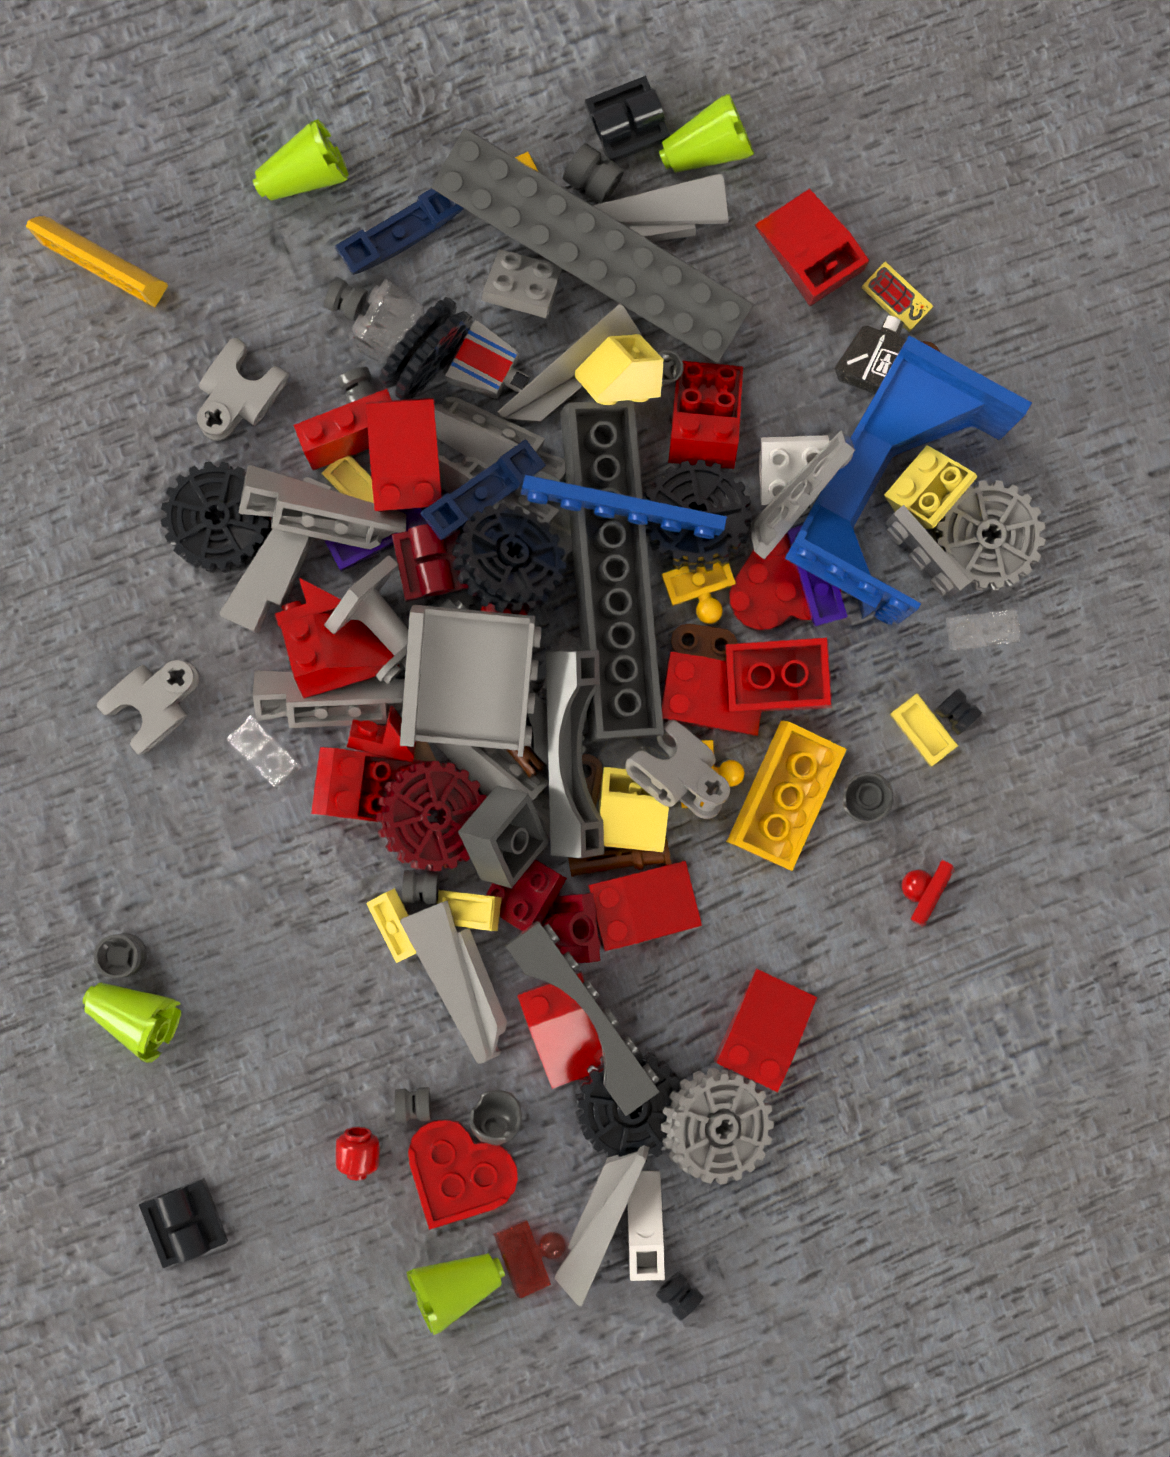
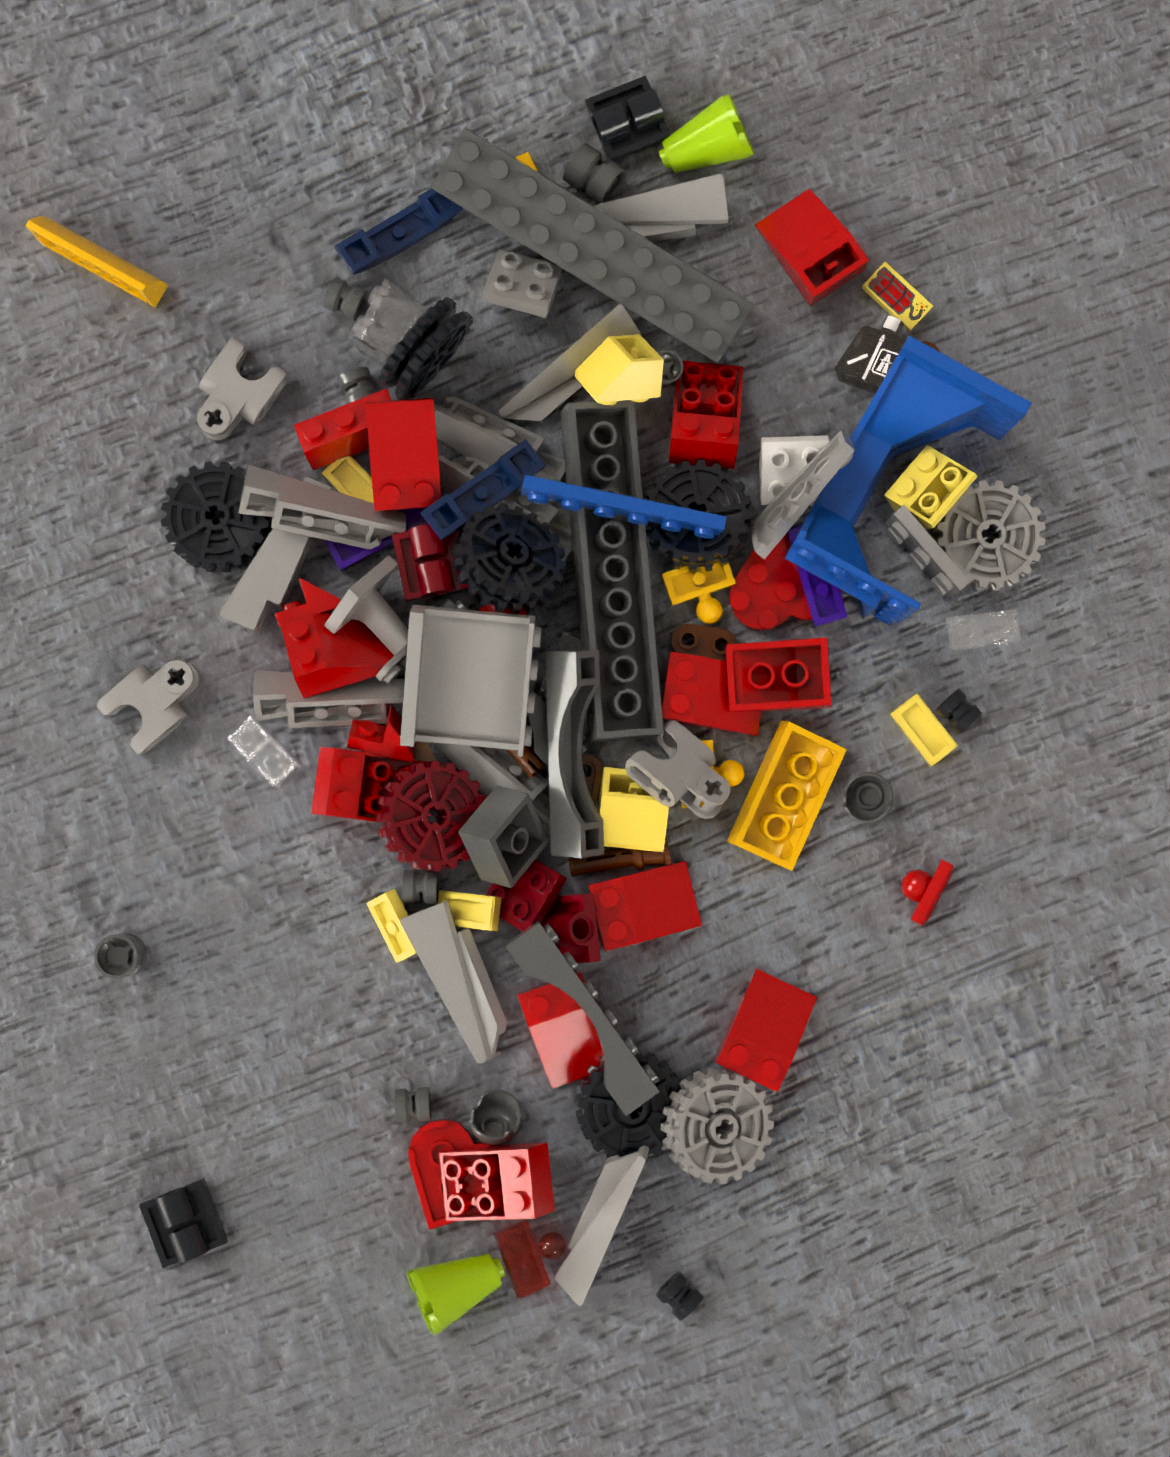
lime cone [83,982,181,1063] -> none
lime cone [253,119,349,201] -> none
red head [335,1127,380,1181] -> none
torso [445,320,530,399] -> none
white slope [627,1170,665,1281] -> none
none -> red slope [439,1142,555,1221]

